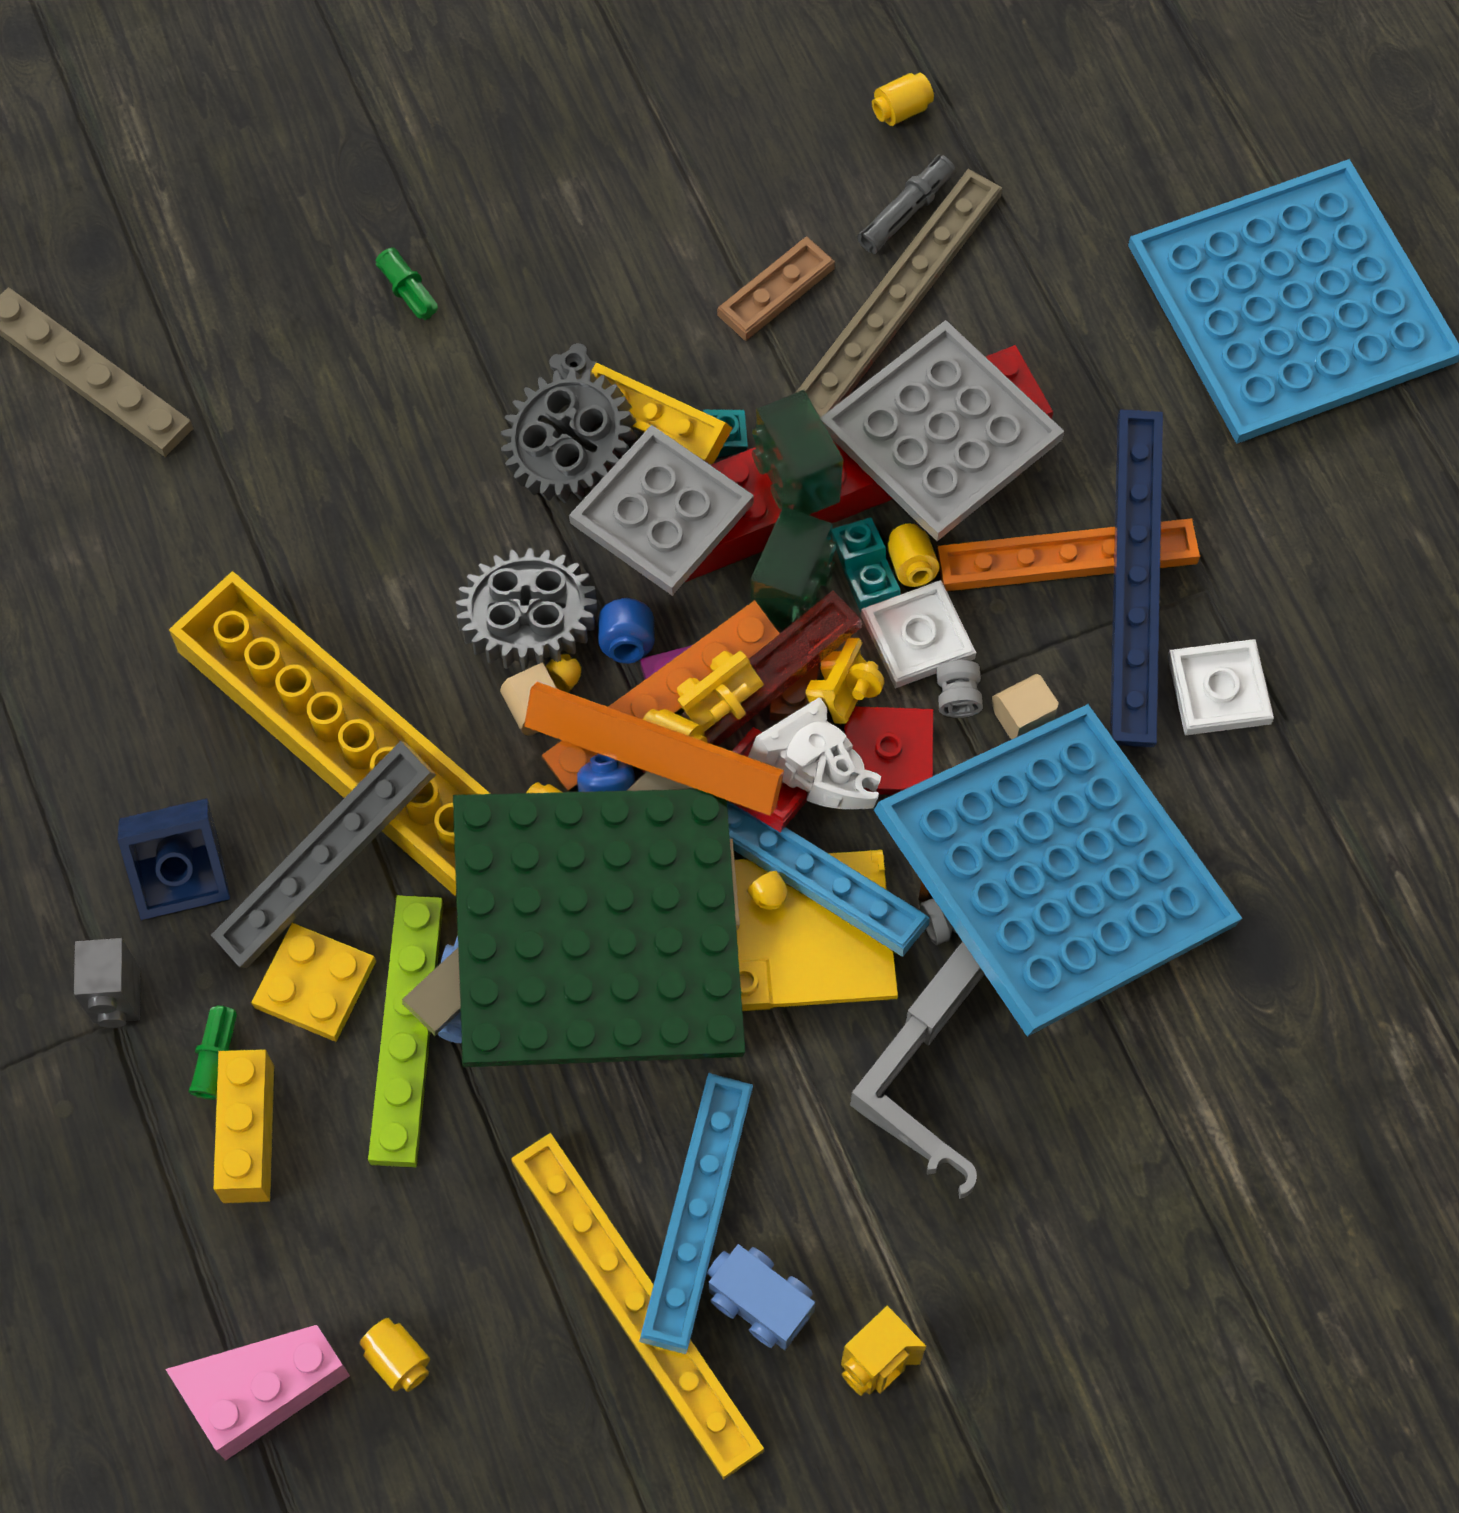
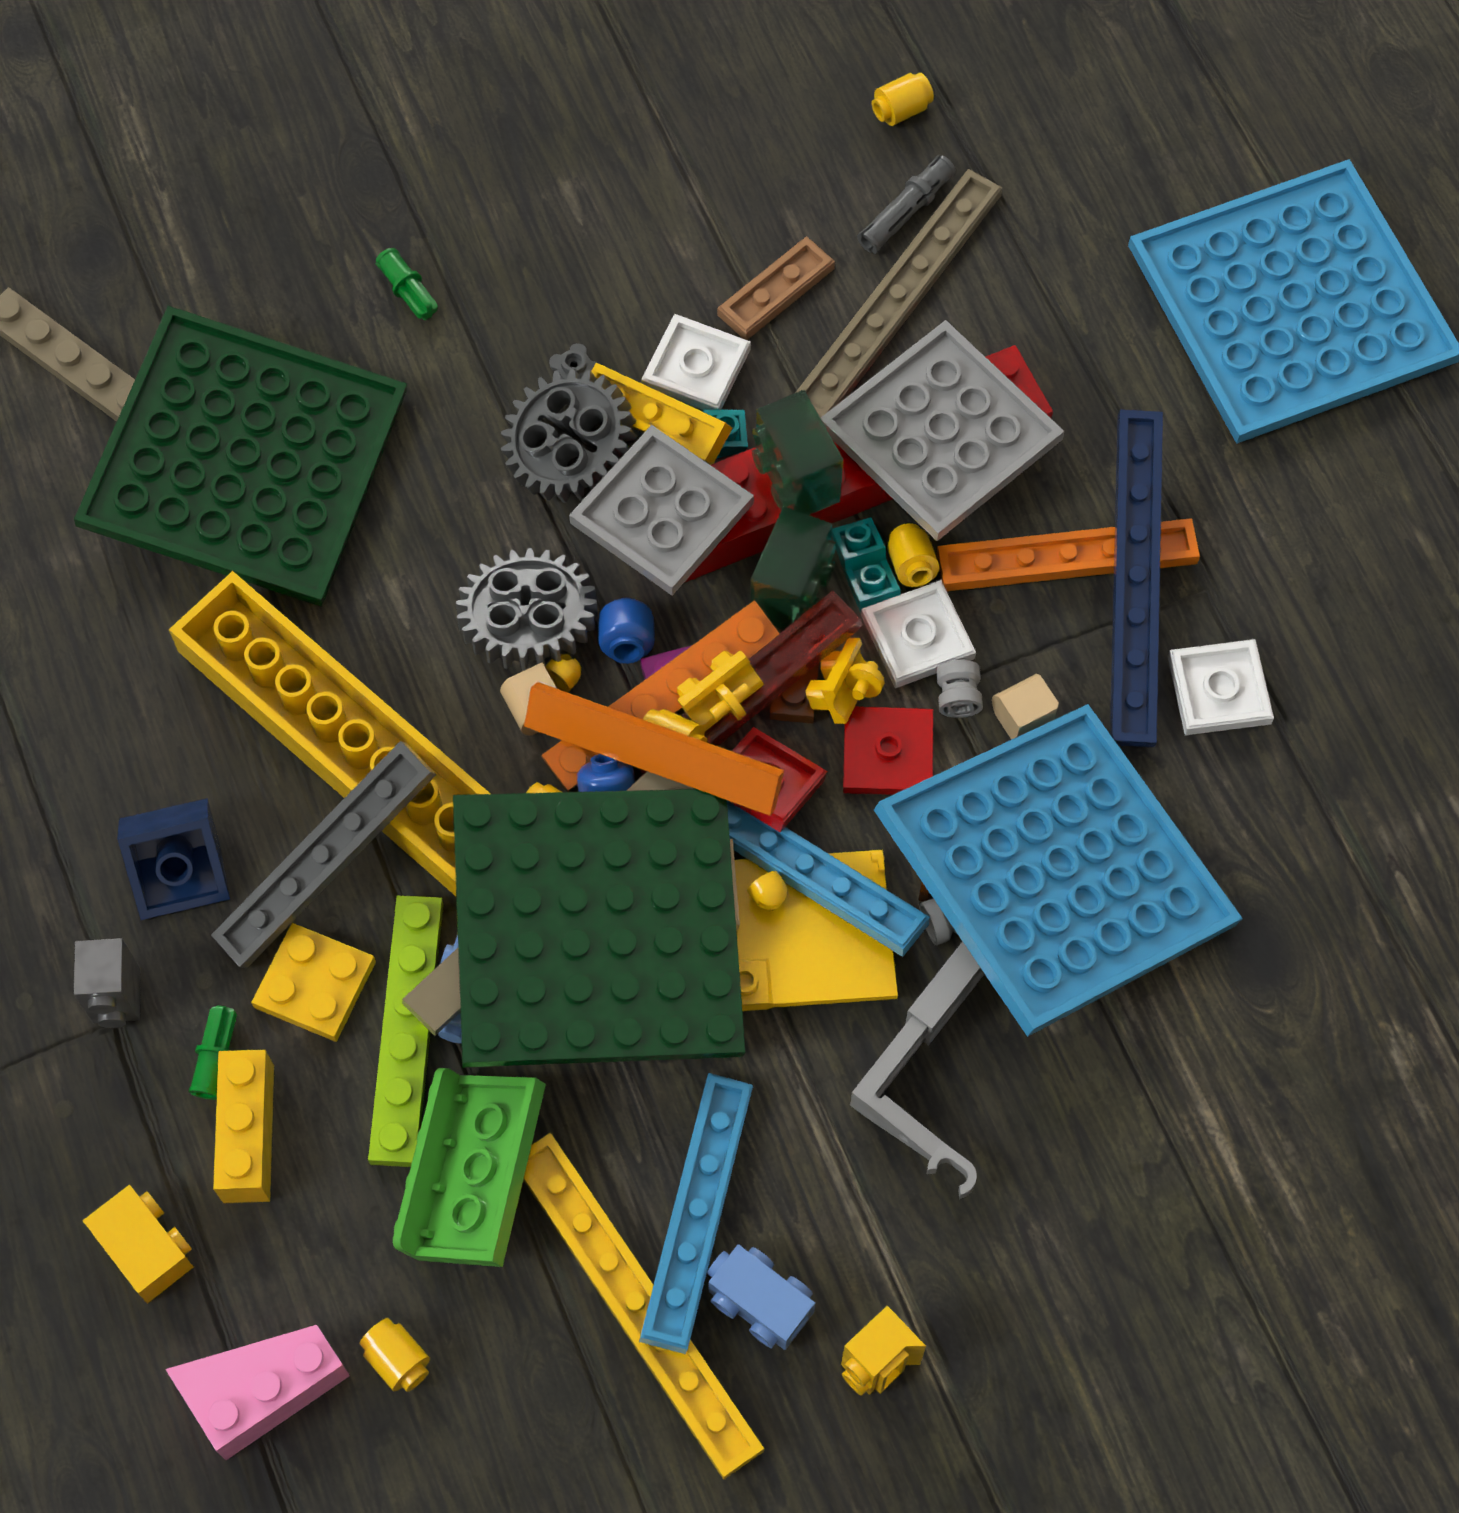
white piece [748,697,881,809] -> none
none -> dark green plate [74,306,407,607]
none -> yellow brick [83,1184,194,1304]
none -> bright green bracket [393,1068,546,1267]
none -> white plate [641,314,751,410]

